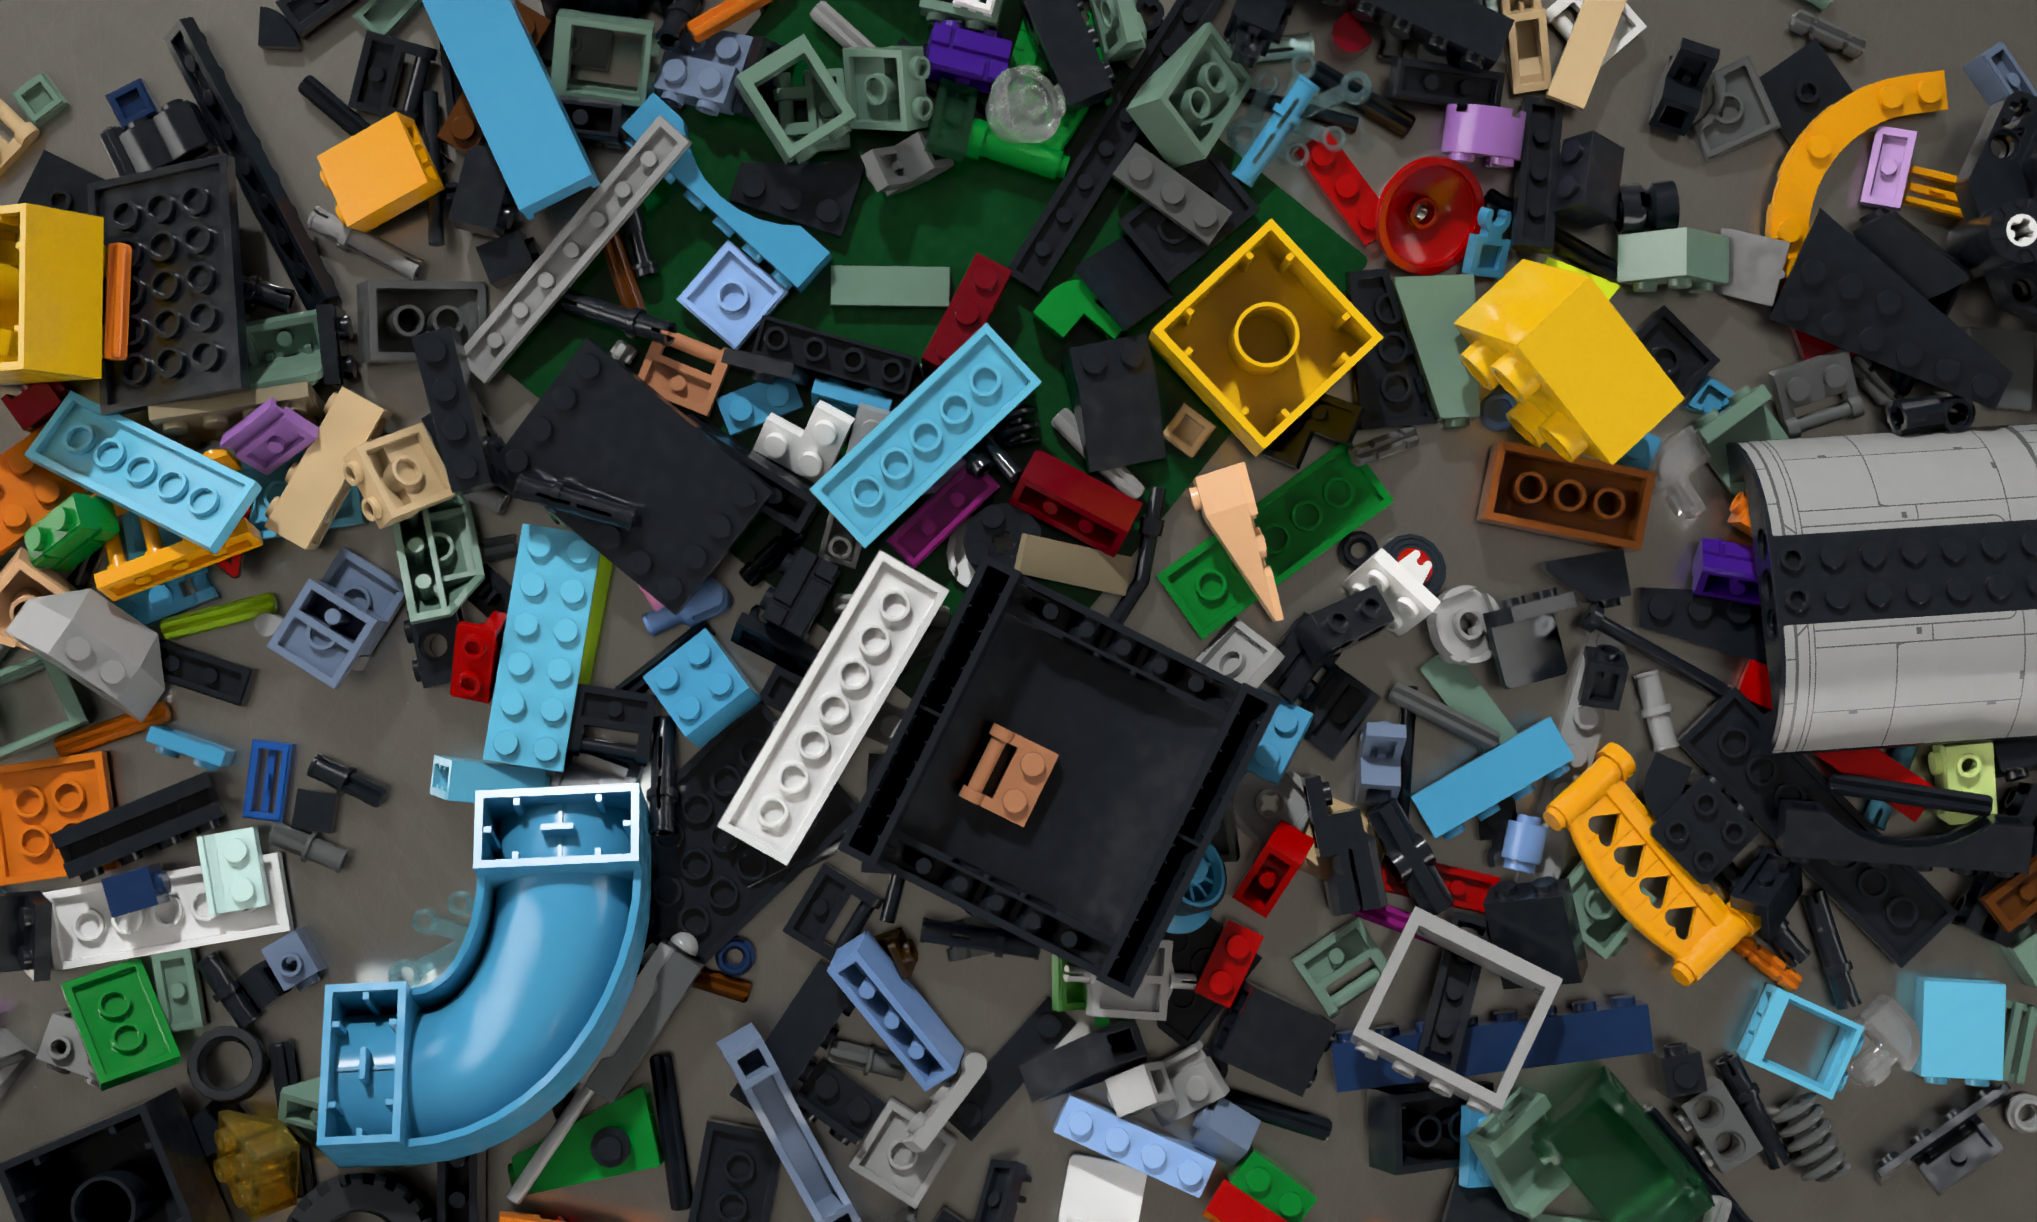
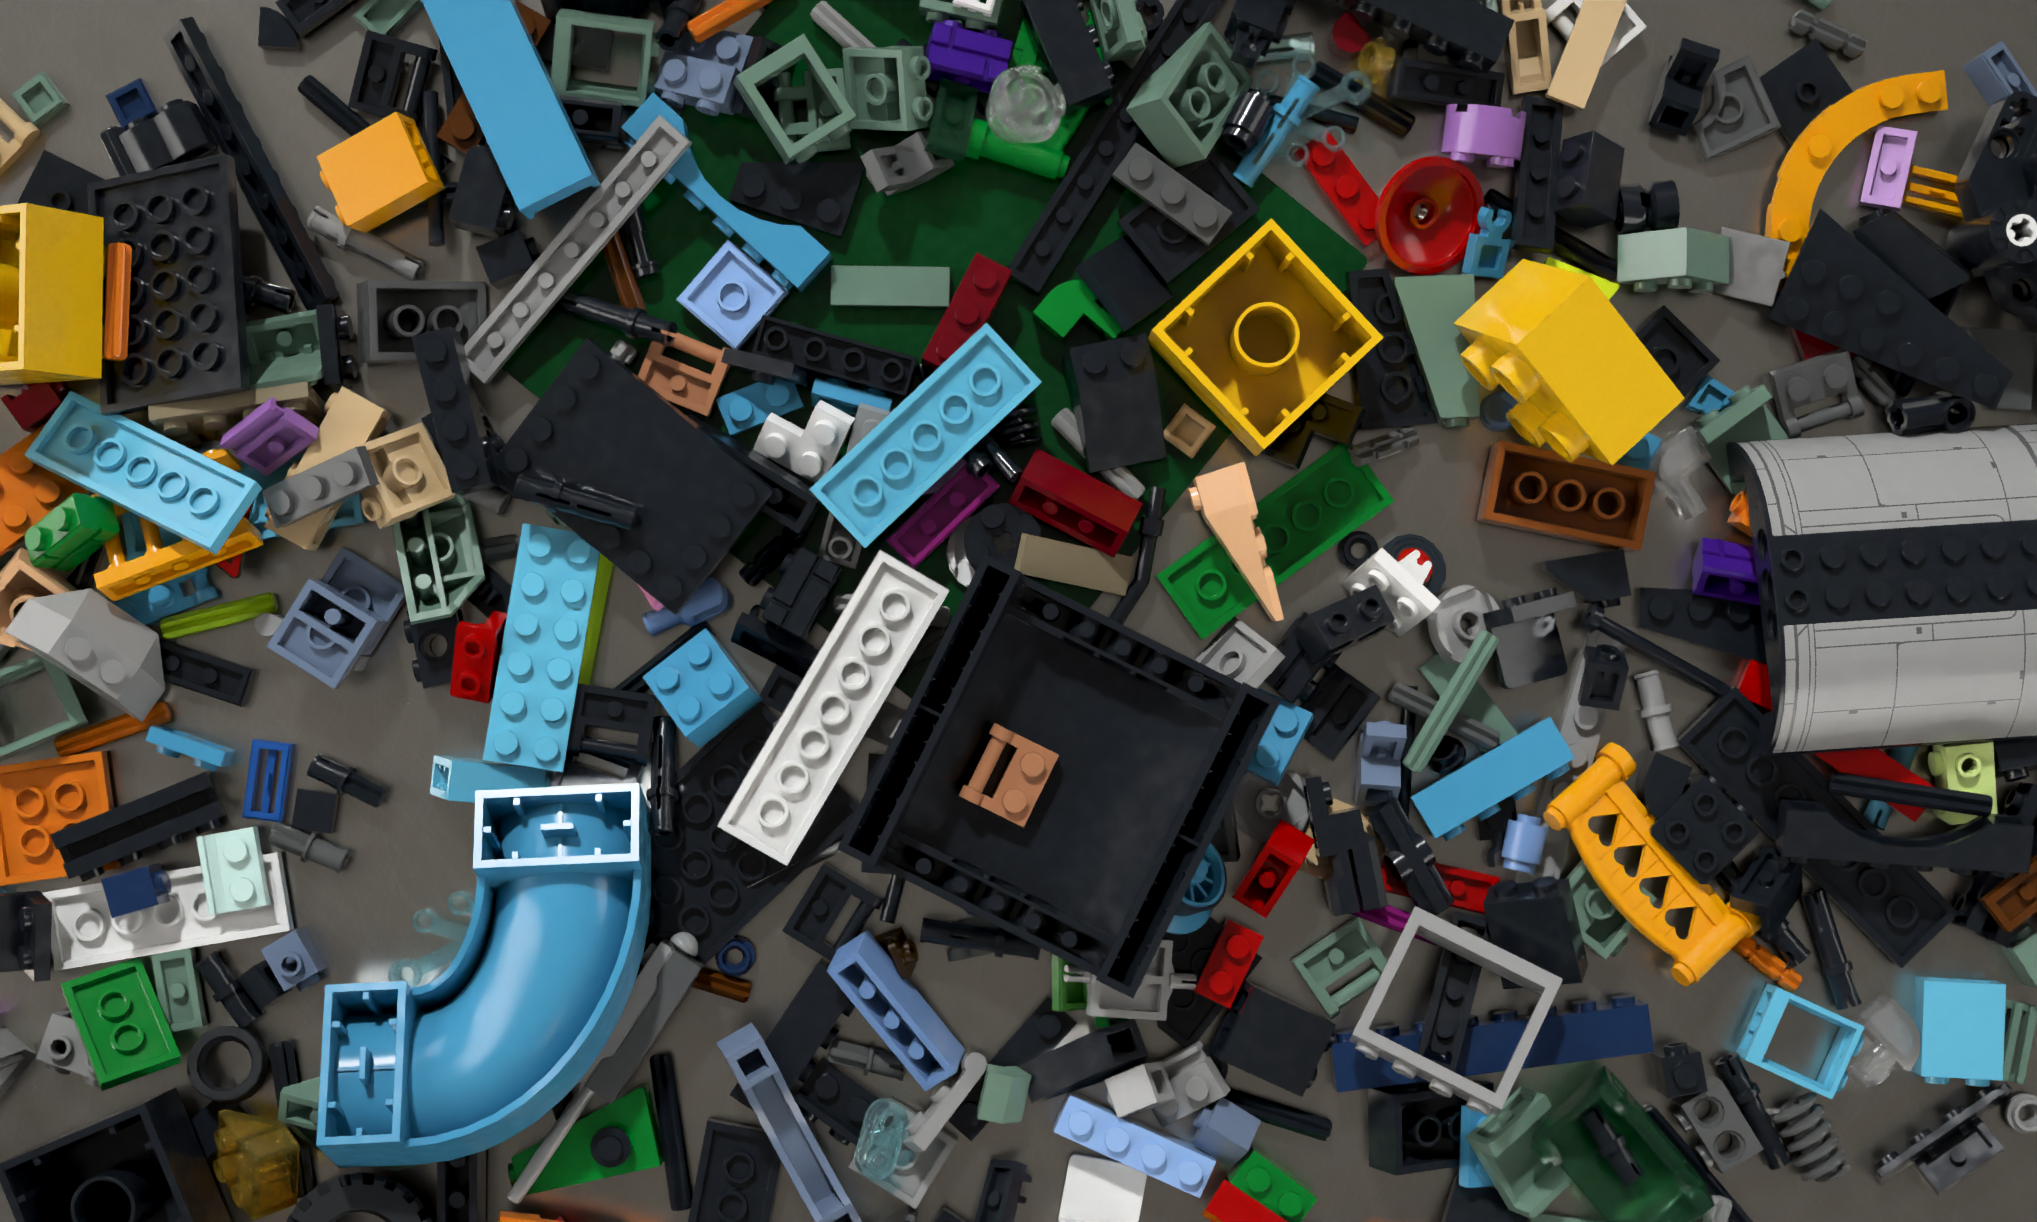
none -> dark grey plate [262,446,380,528]
none -> clear light blue plate [854,1098,908,1180]
none -> sand green piece [977,1064,1032,1124]
none -> black brick [1222,91,1274,153]
none -> clear yellow plate [1358,37,1395,84]
none -> sand green axle [1403,630,1500,774]
none -> black plate [1428,735,1466,774]
none -> black pin [1578,1104,1645,1186]

